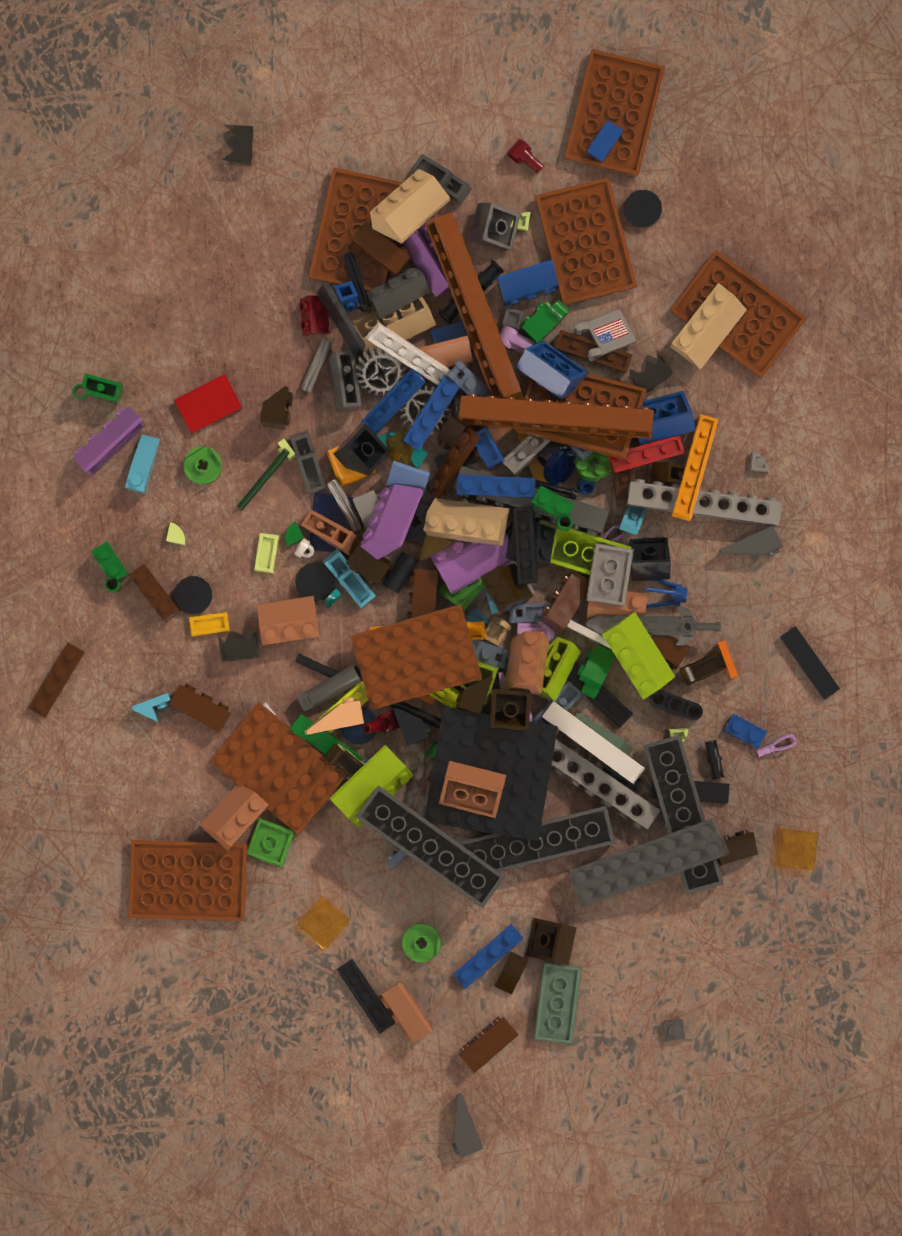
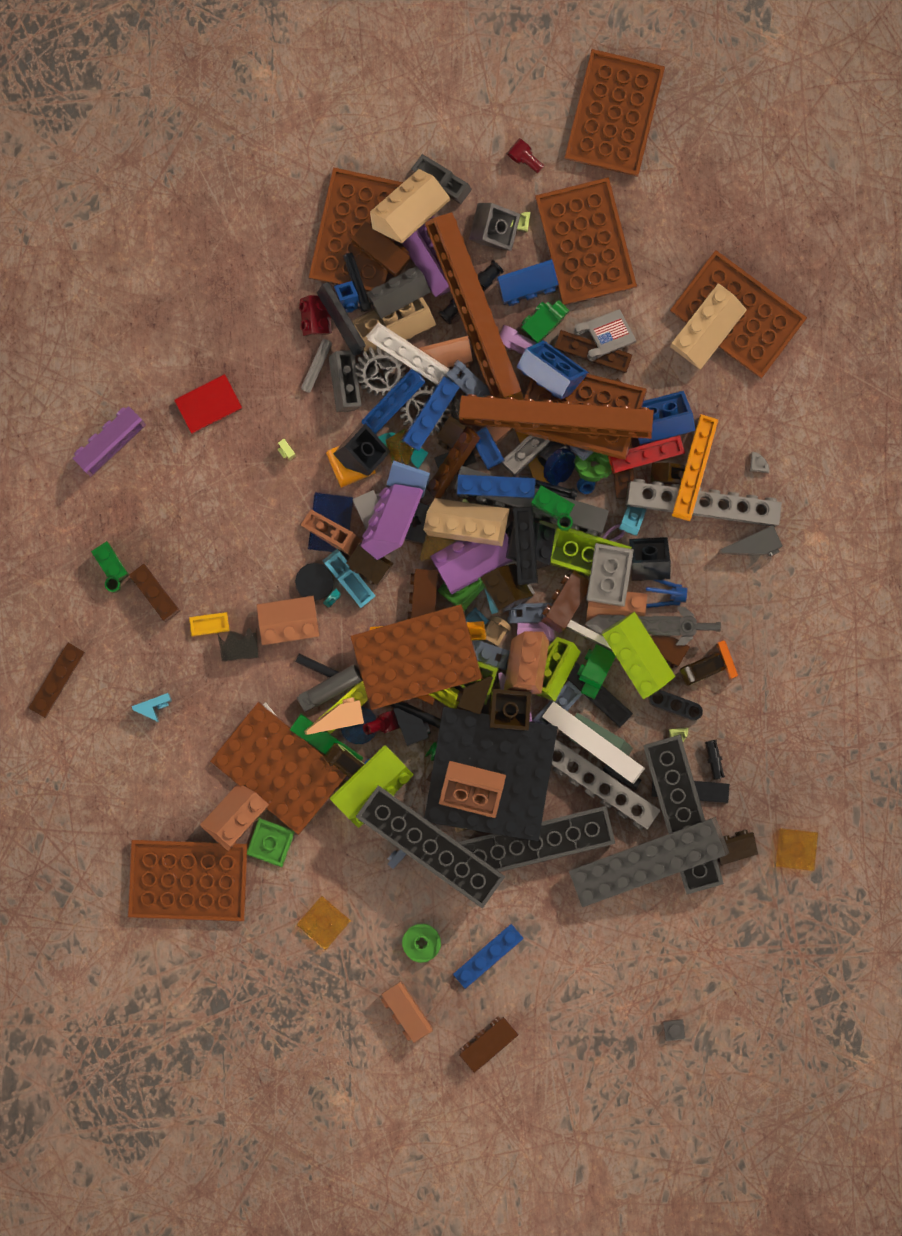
green hinge [72,373,124,405] -> none
medium azure slope [125,435,160,494] -> none
yellowish green tile [166,522,186,545] -> none
reddish brown brick [169,683,232,733] -> none
black tile [174,576,213,614] -> none
bright green plate [184,446,222,485] -> none
clear smoke piece [223,125,254,166] -> none
dark green bar [237,448,290,511] -> none
yellowish green tile [254,533,279,574] -> none
dark brown slope [260,386,293,430] -> none
green tile [285,521,304,547] -> none
dark grey slope [290,430,326,494] -> none
white tile [294,538,314,558] -> none
light grey axle [328,479,363,532] -> none
black tile [336,958,395,1034] -> none
black pin [382,551,418,594] -> none
blue tile [431,321,470,344] -> none
dark grey slope [452,1093,483,1158] -> none
dark brown slope [495,951,528,994] -> none
flat silver tile [501,307,524,331] -> none
dark brown slope [526,918,577,965] -> none
sand green piece [534,962,582,1044] -> none
blue tile [586,120,624,163] -> none
black tile [624,190,662,228] -> none
clear smoke piece [627,349,673,394] -> none
blue plate [724,714,767,749] -> none
lavender piece [757,734,797,757] -> none
black tile [779,626,840,700] -> none

